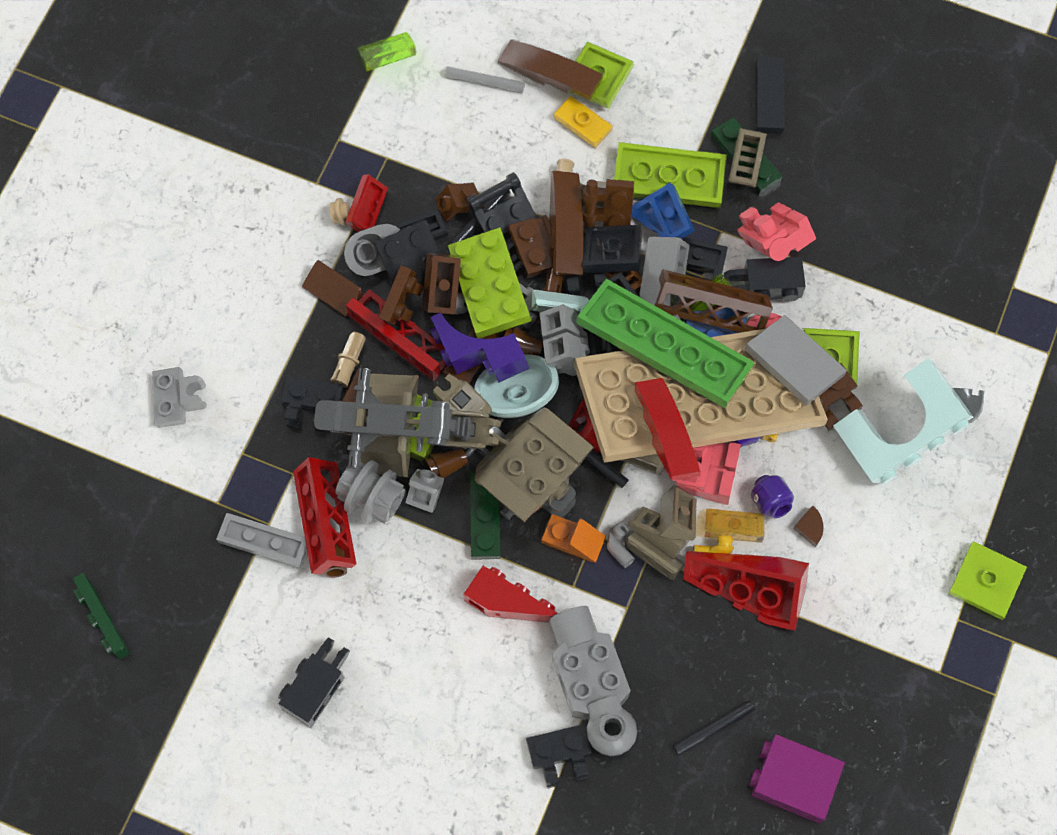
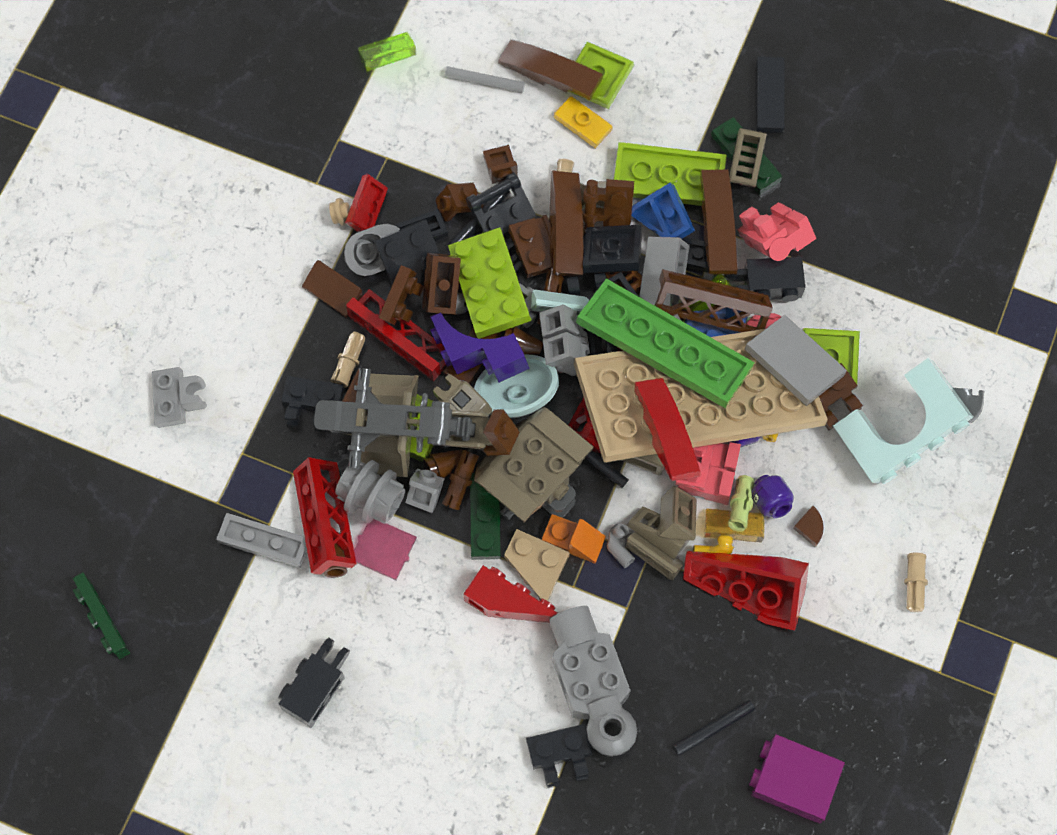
lime plate [948,541,1027,620] -> none
none -> clear pink piece [354,519,417,581]
none -> reddish brown pin [442,449,480,510]
none -> reddish brown bracket [483,145,518,184]
none -> reddish brown bracket [483,409,520,455]
none -> tan wing [504,529,570,601]
none -> reddish brown slope [700,170,738,274]
none -> yellowish green pin [728,475,755,532]
none -> tan axle [904,552,928,612]

